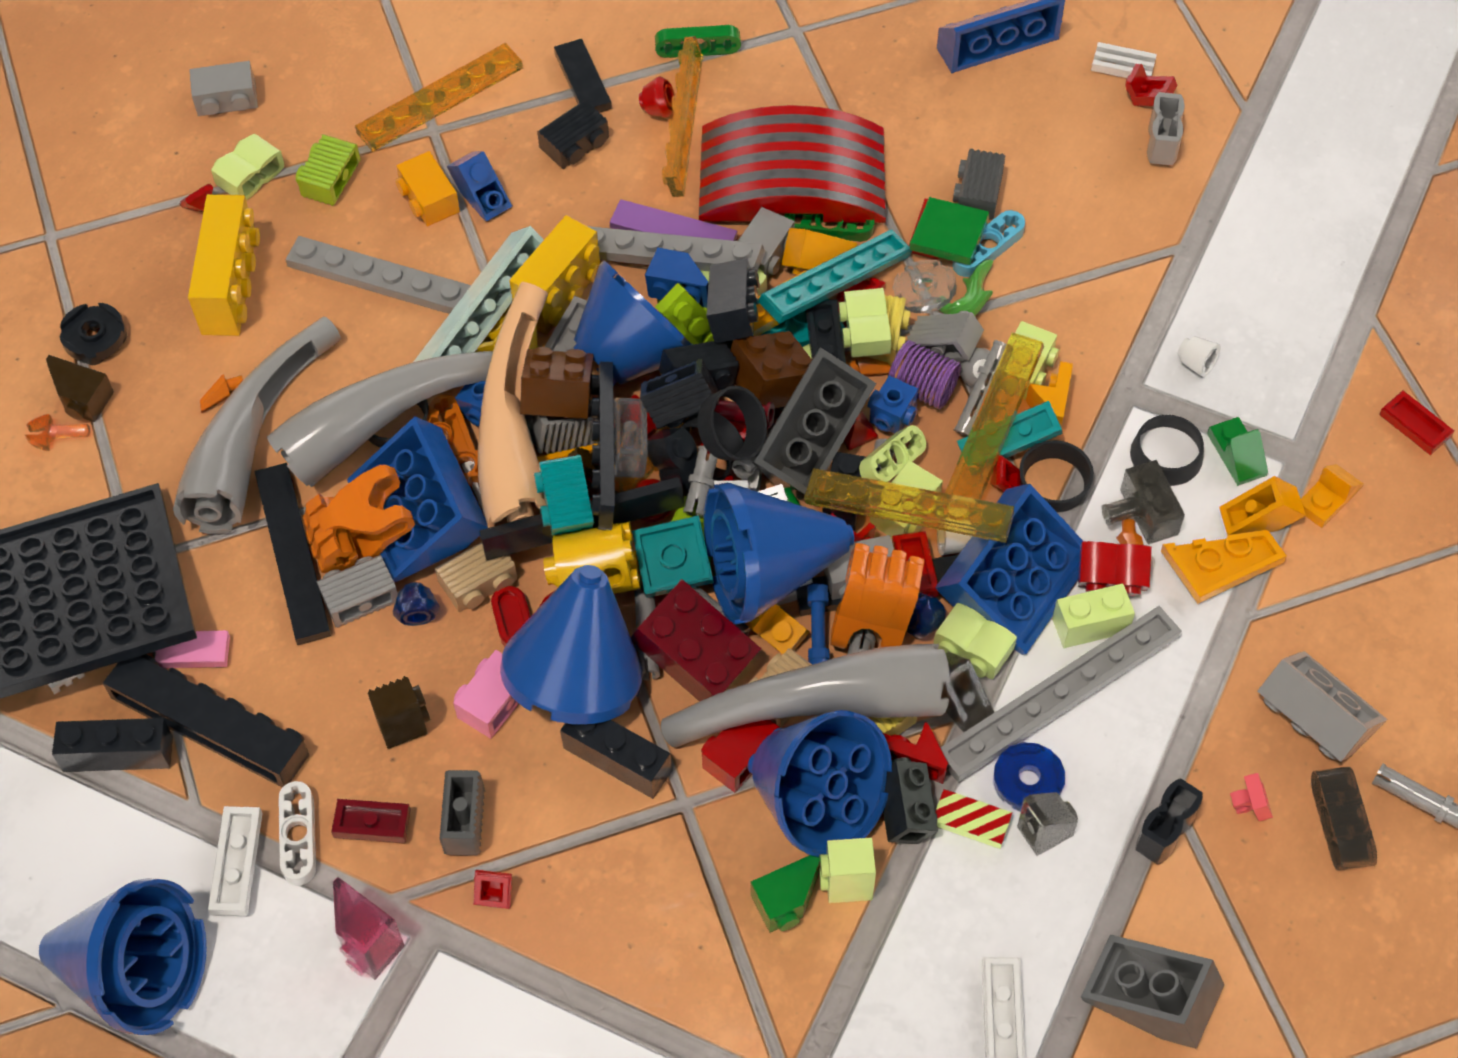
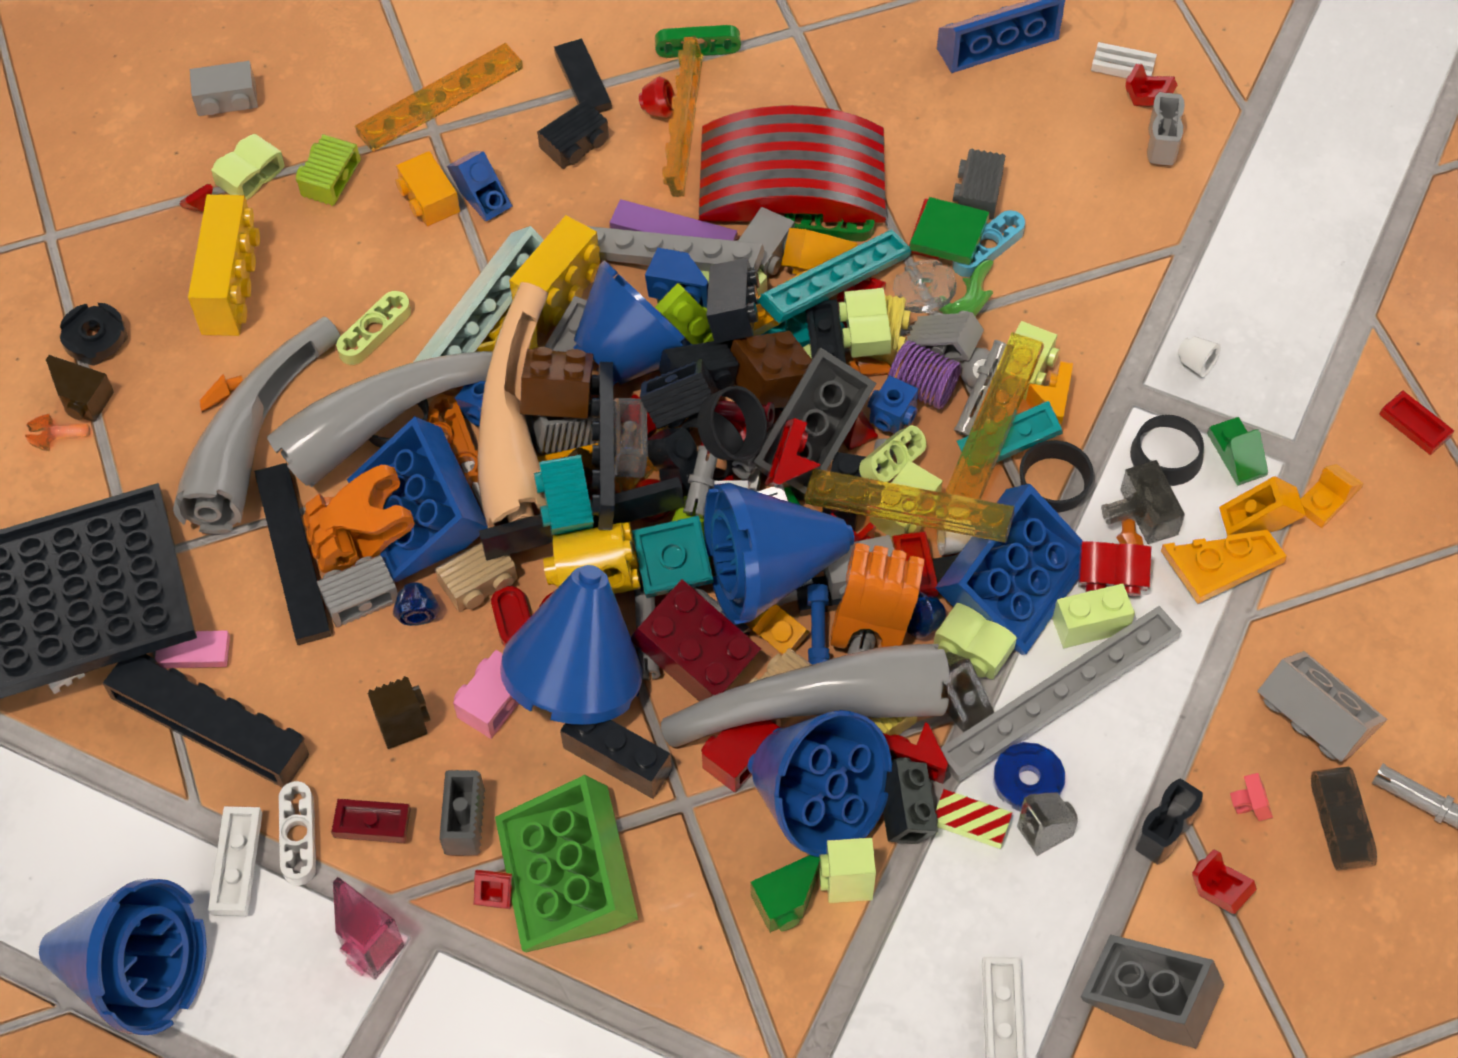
black brick [52,718,173,772] -> none
light grey plate [285,236,471,314] -> none
red slope [990,455,1020,492] -> none
none -> yellowish green beam [336,291,411,365]
none -> bright green slope [495,775,638,953]
none -> red slope [765,418,821,487]
none -> red bracket [1192,849,1257,914]

